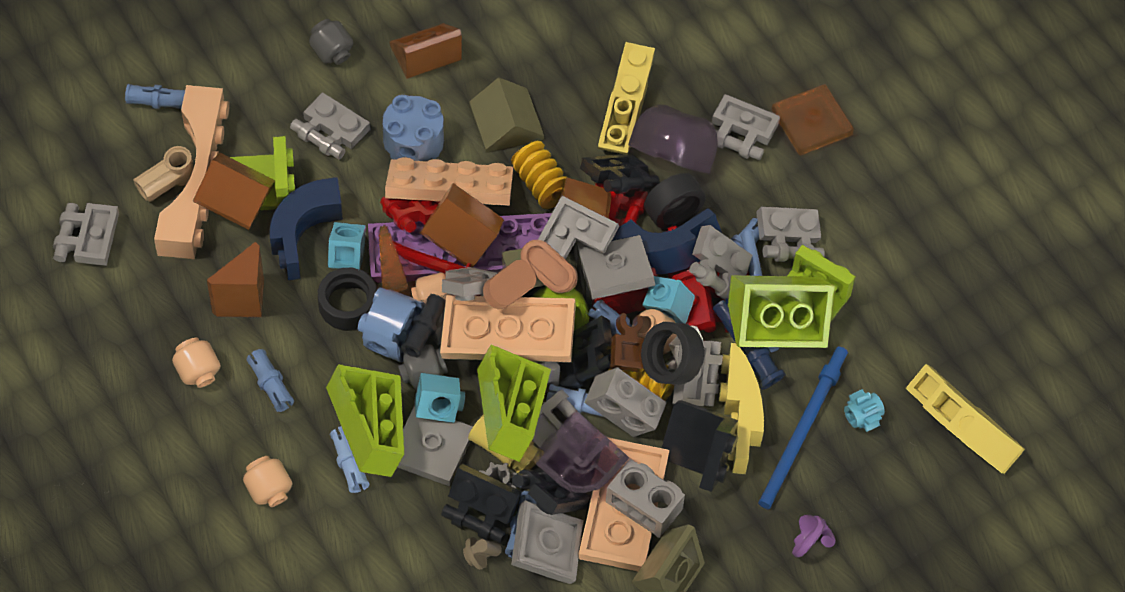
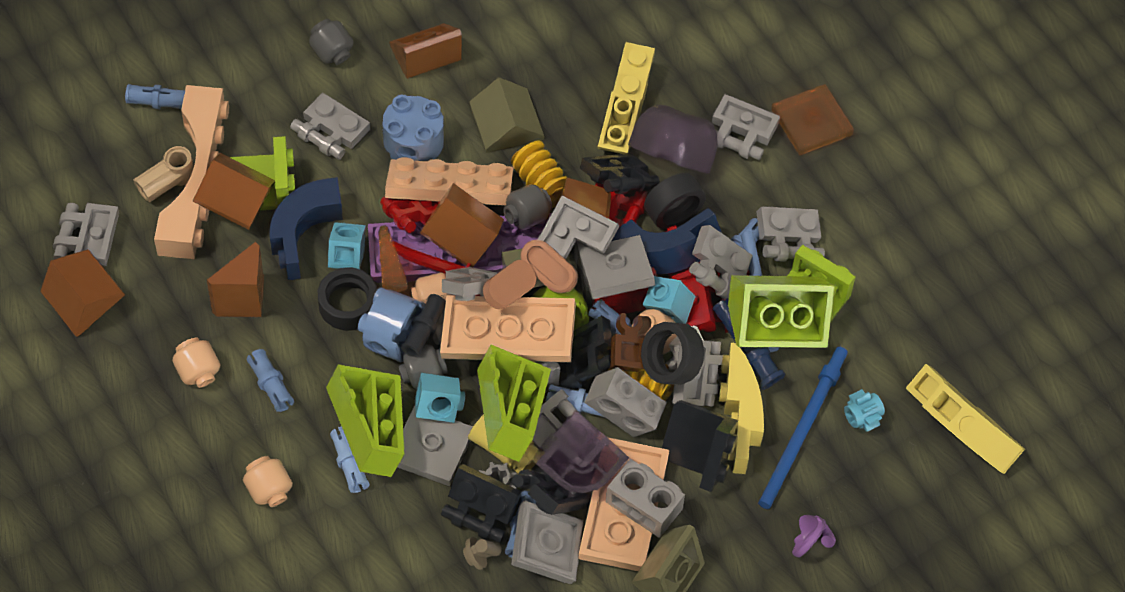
none -> dark orange slope [40,249,125,337]
none -> dark grey head [504,184,552,230]

